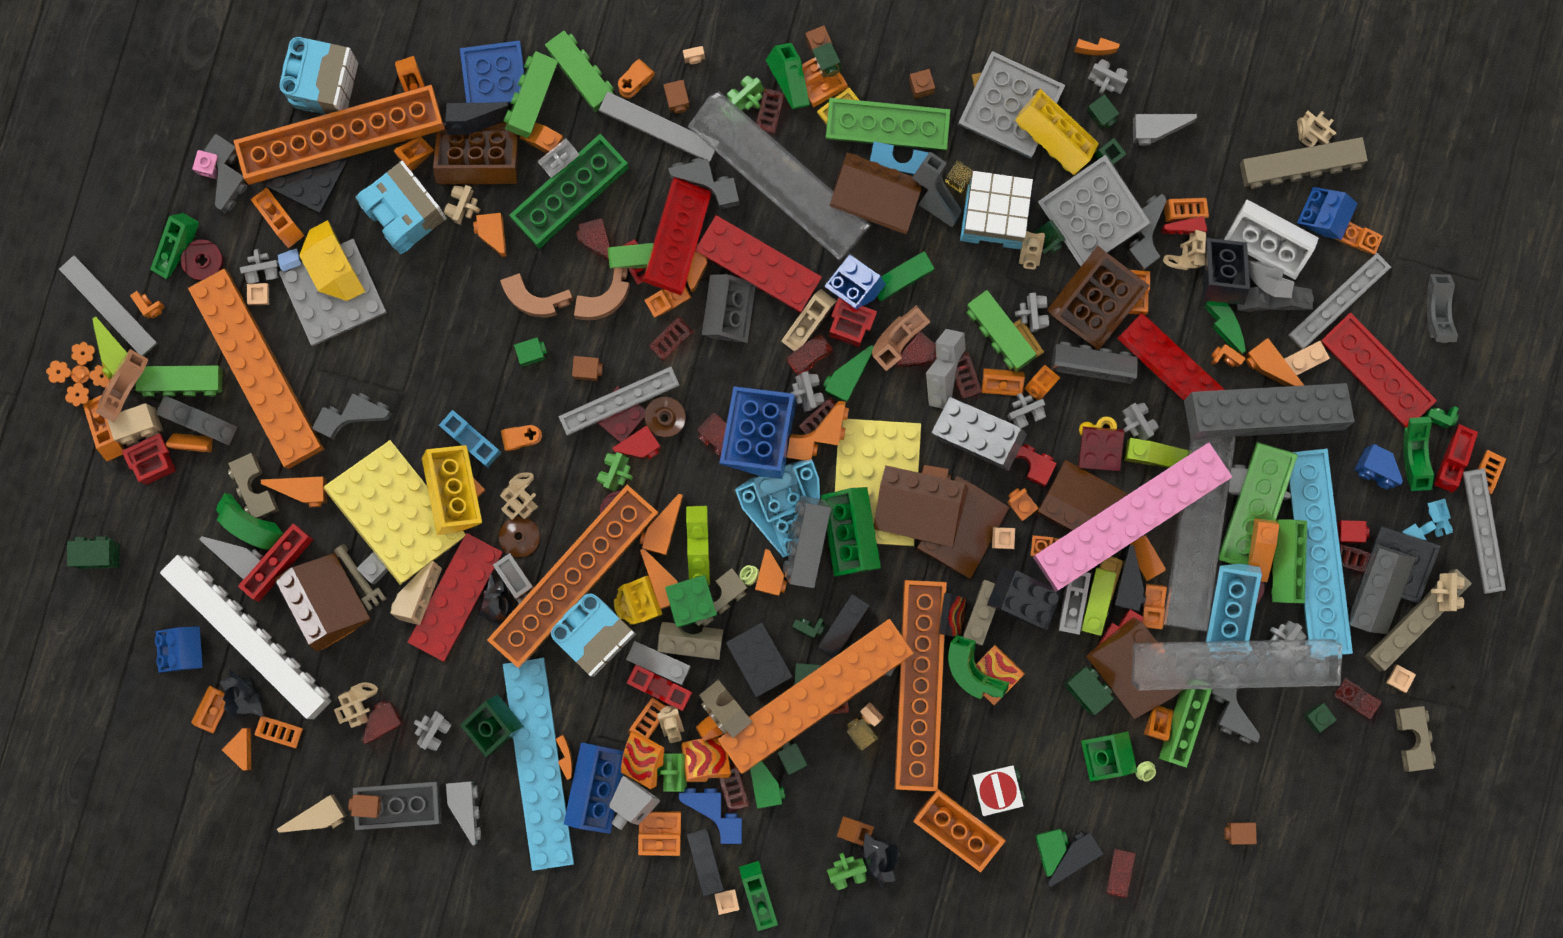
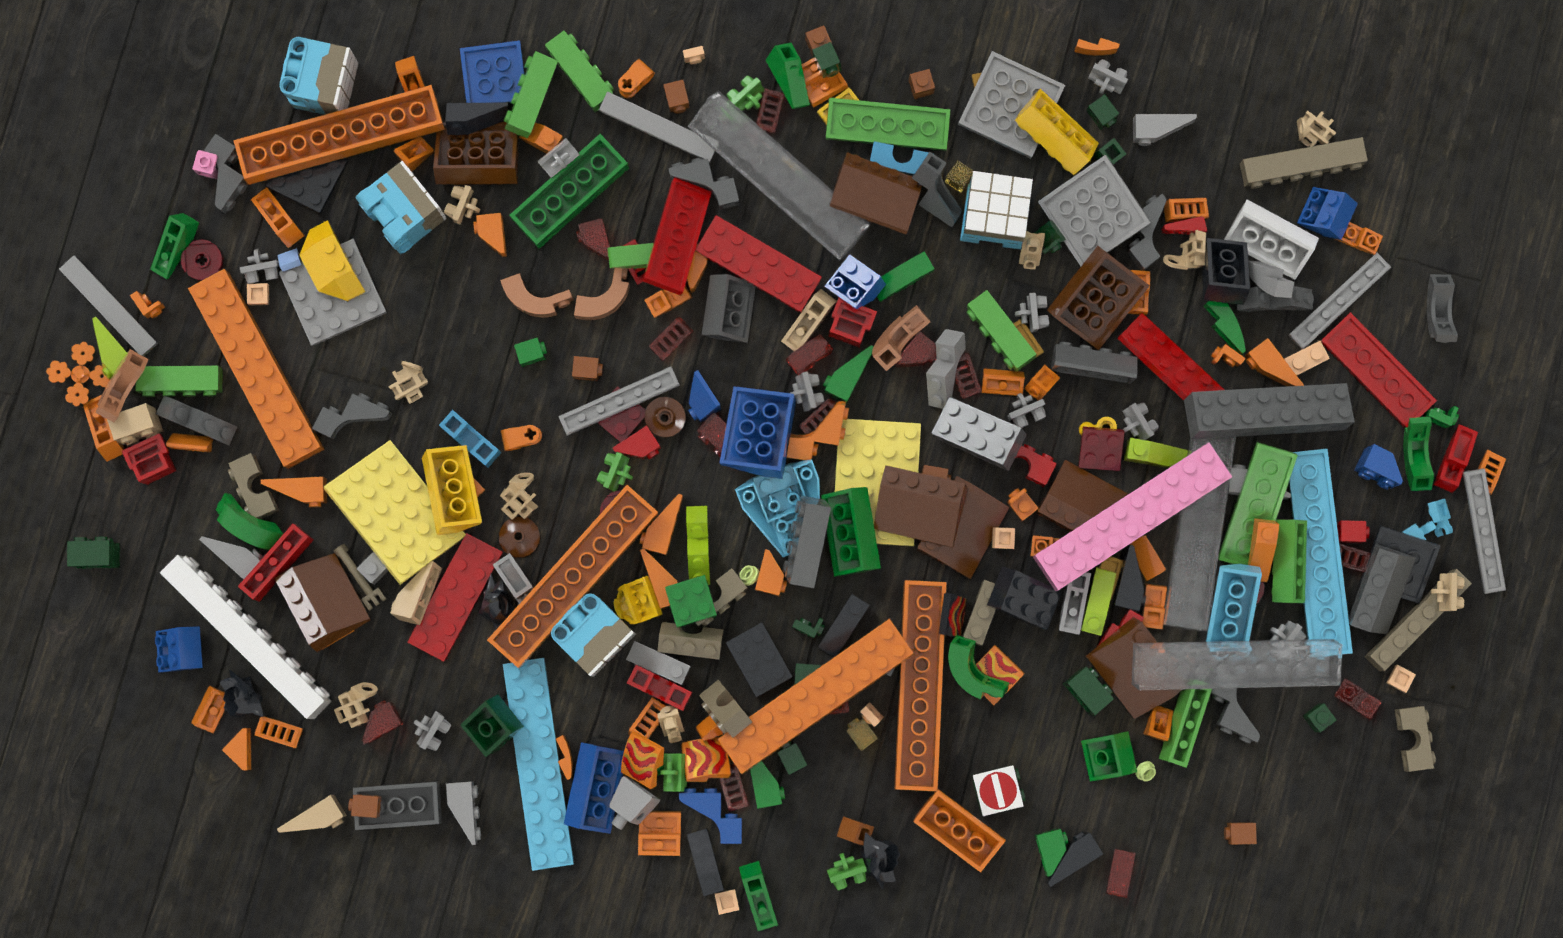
none -> tan piece [389,361,428,404]
none -> blue slope [688,370,721,423]

